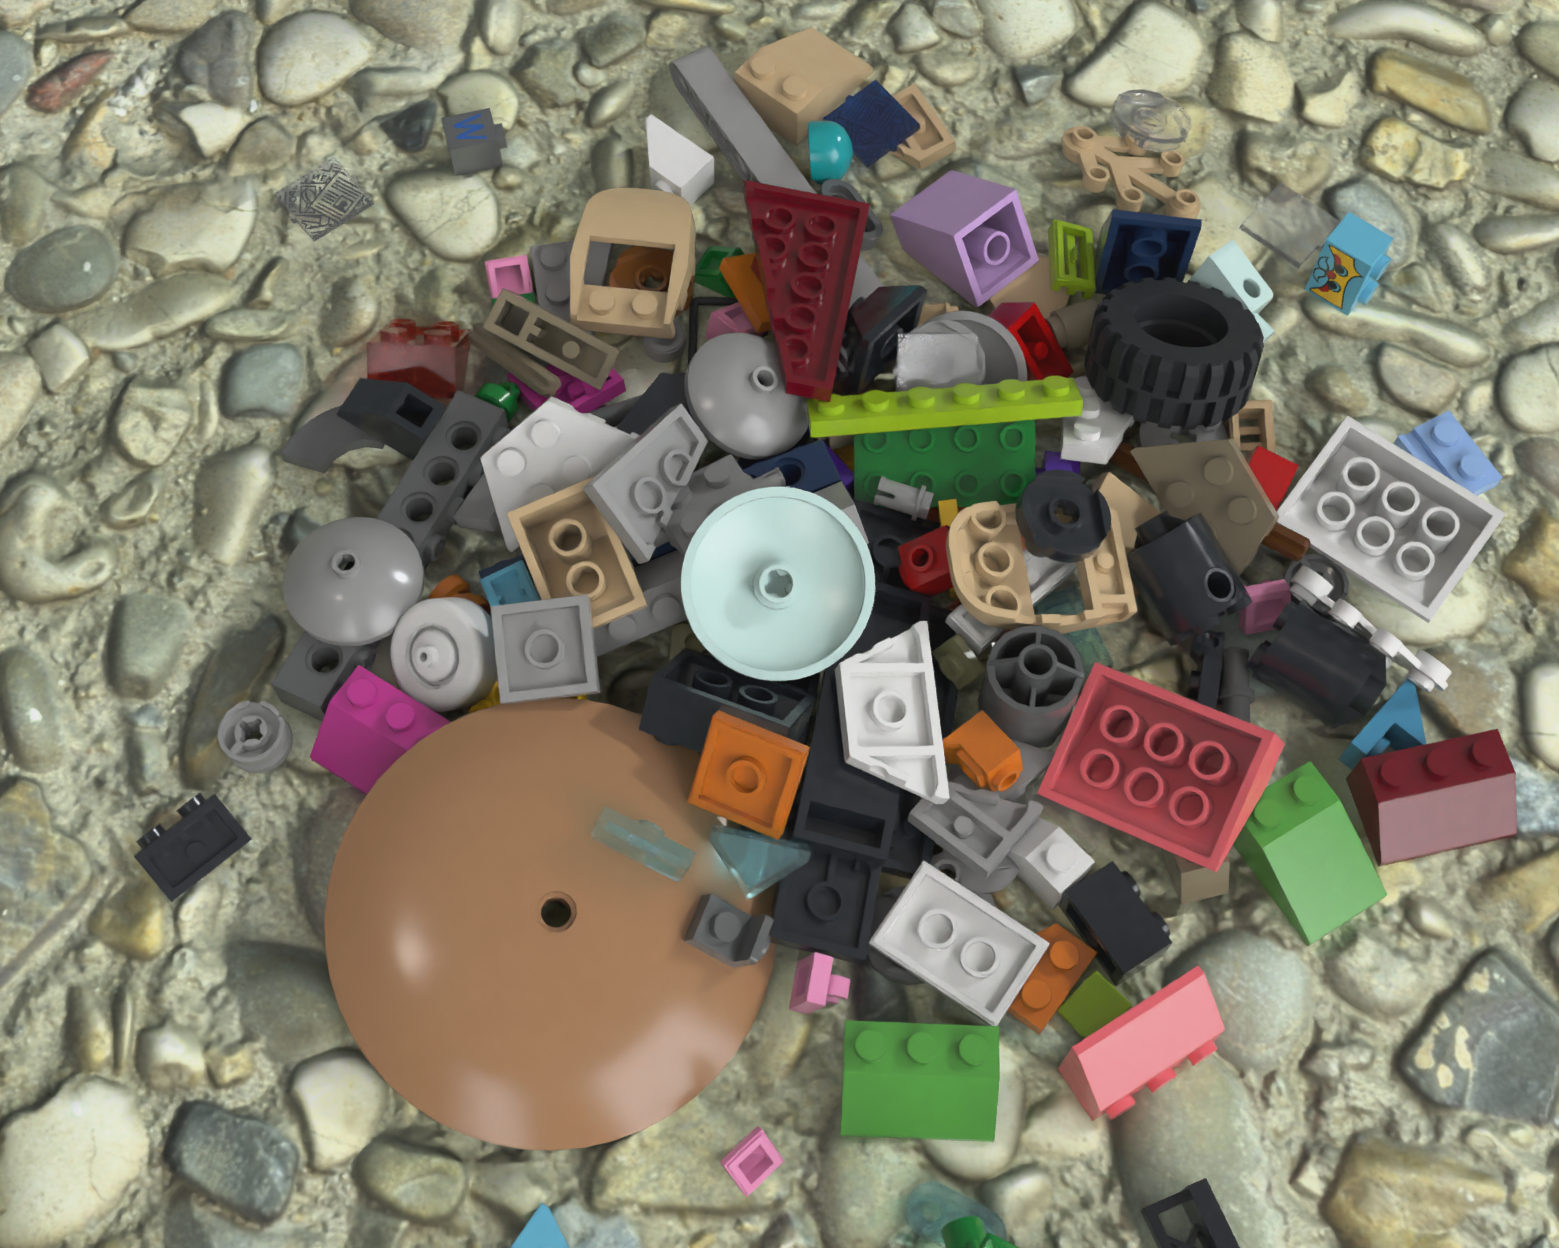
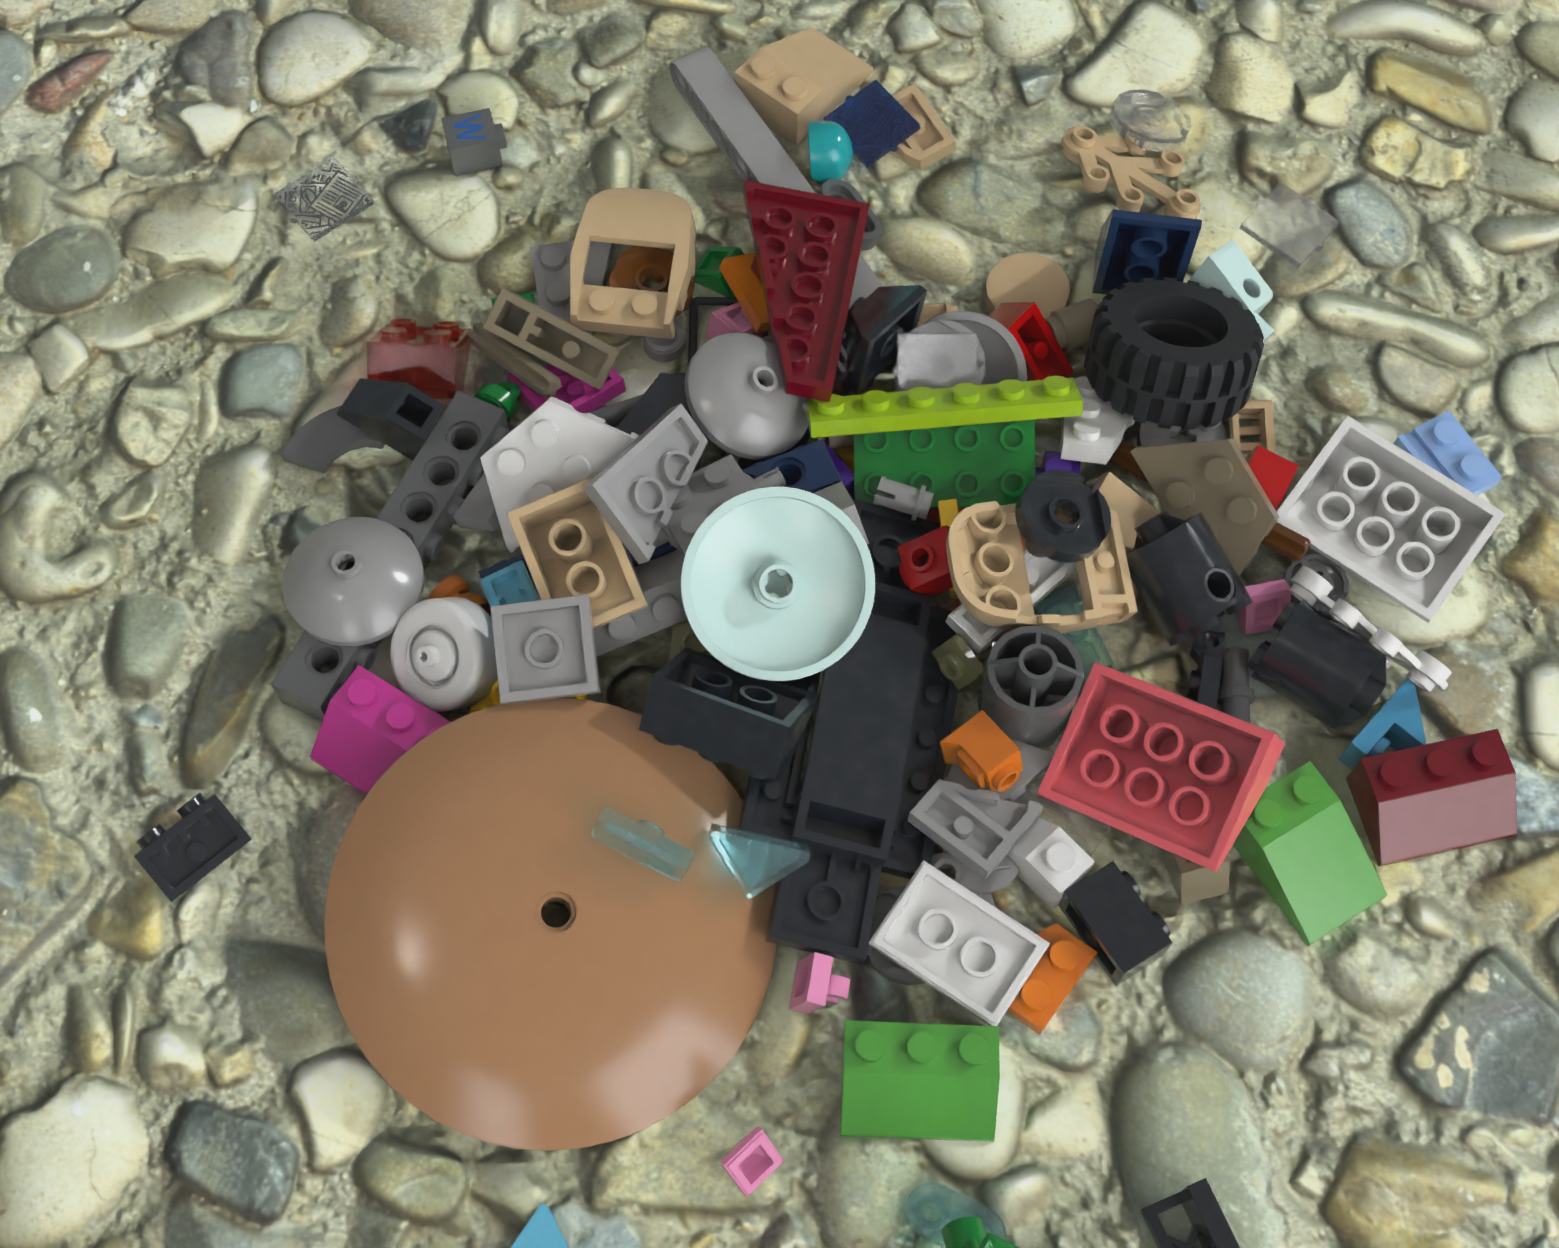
light grey wheel [217,700,293,773] -> none
bright pink slope [485,255,533,299] -> none
white slope [646,114,715,206] -> none
dark grey bracket [684,894,774,968] -> none
orange tile [687,710,811,840] -> none
white wing [835,621,950,804] -> none
lavender slope [890,170,1039,307] -> none
lime tile [1048,219,1096,299] -> none
lime slope [1057,970,1132,1039] -> none
coral slope [1058,965,1225,1121] -> none
medium azure brick [1305,212,1394,316] -> none

